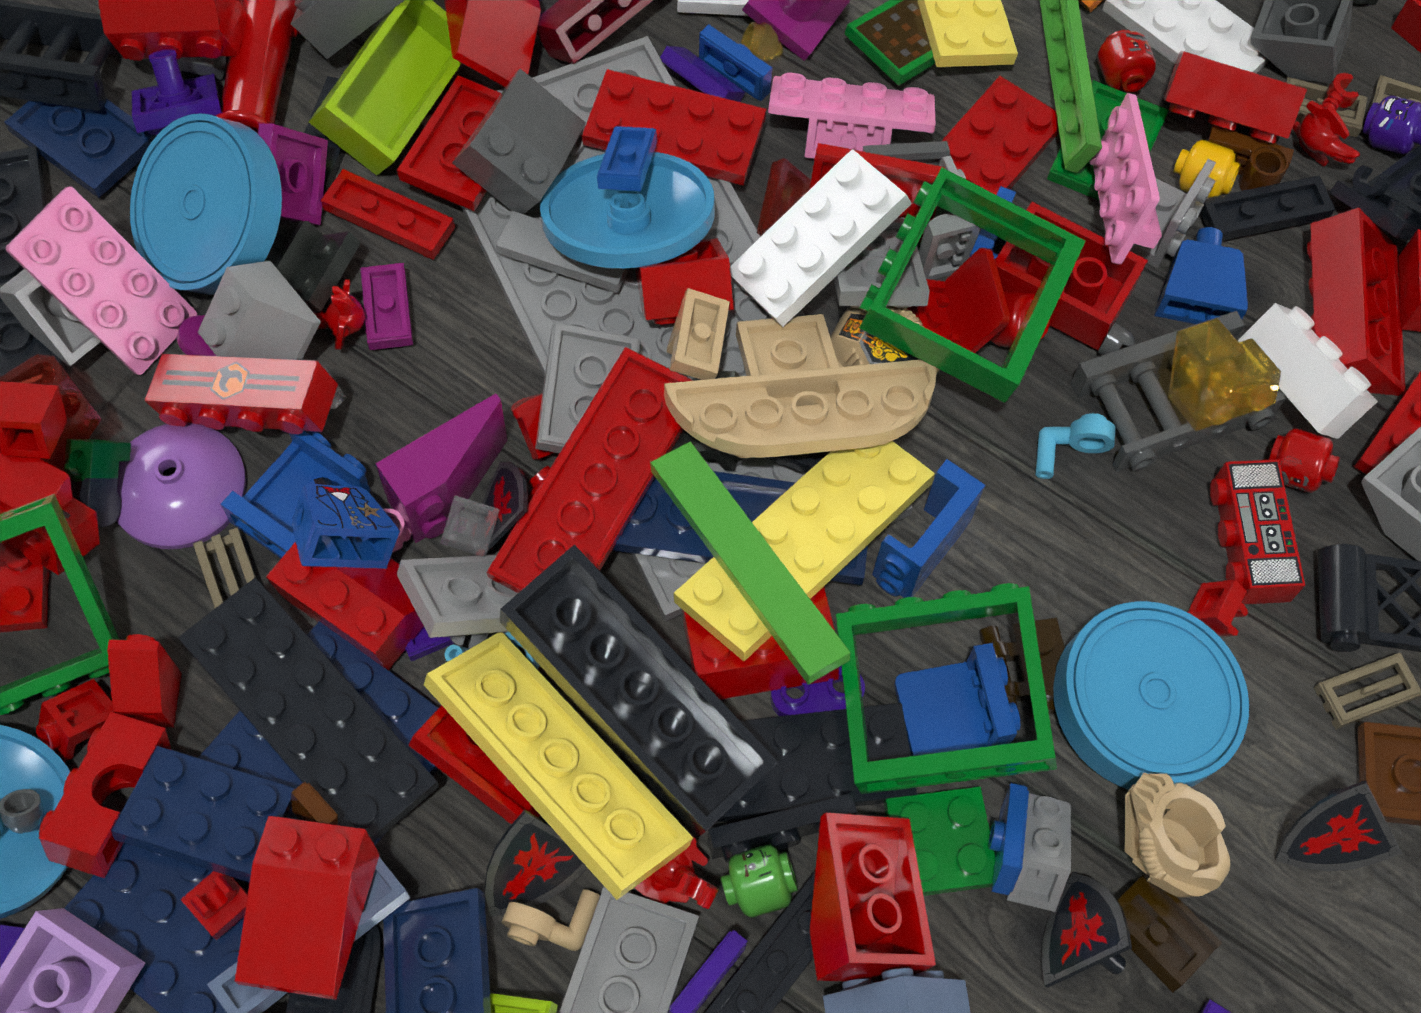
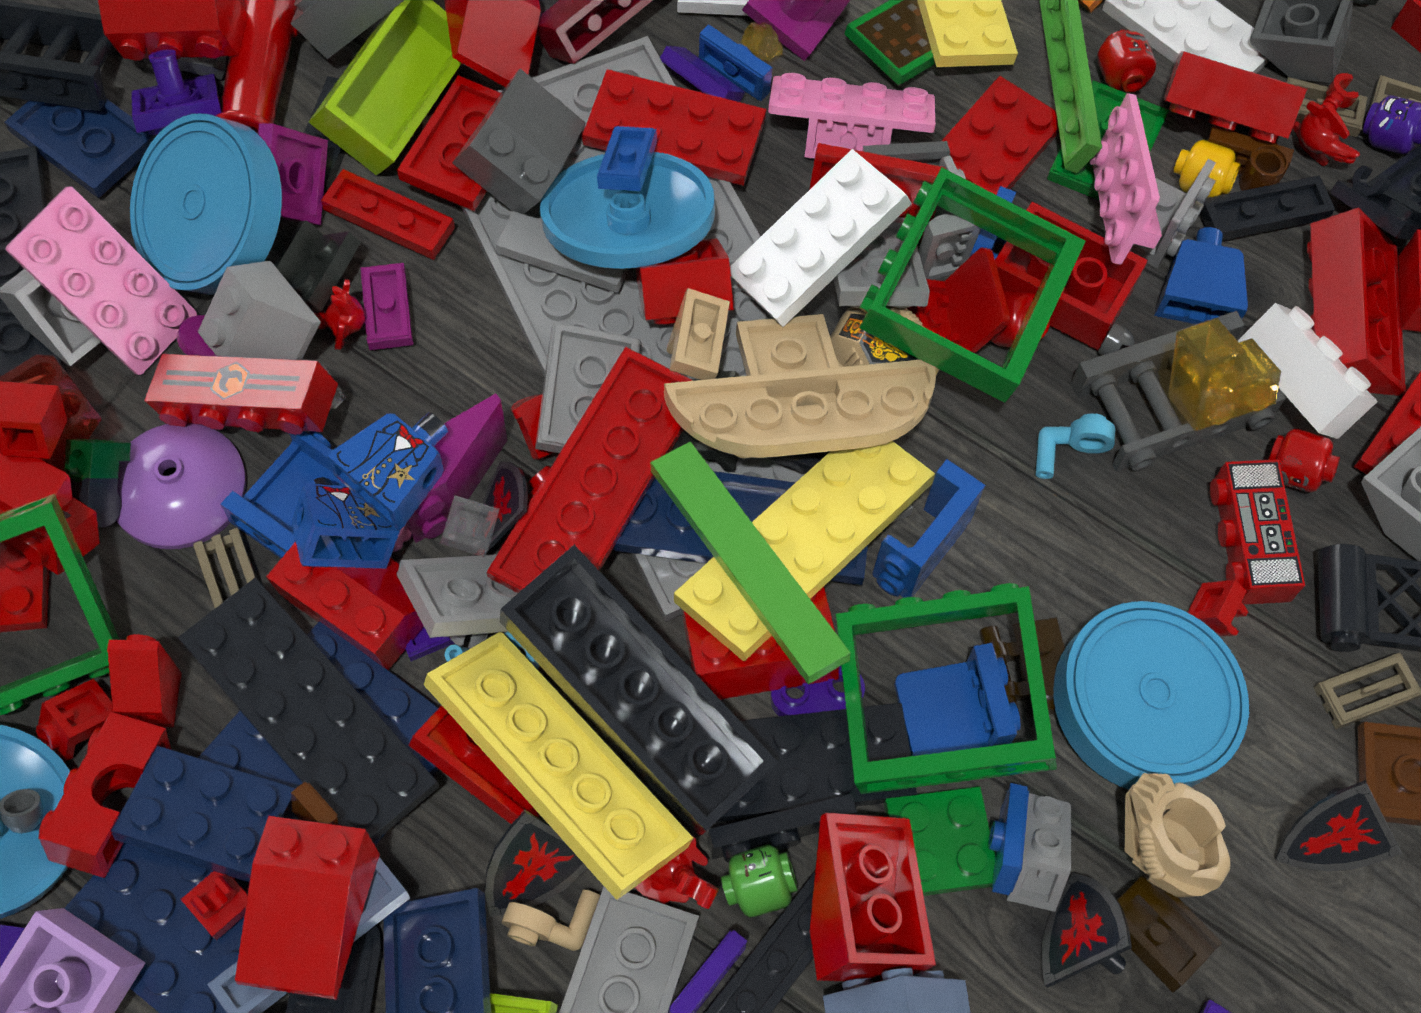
clear red plate [756,158,811,236] -> none
none -> blue torso [327,412,448,531]

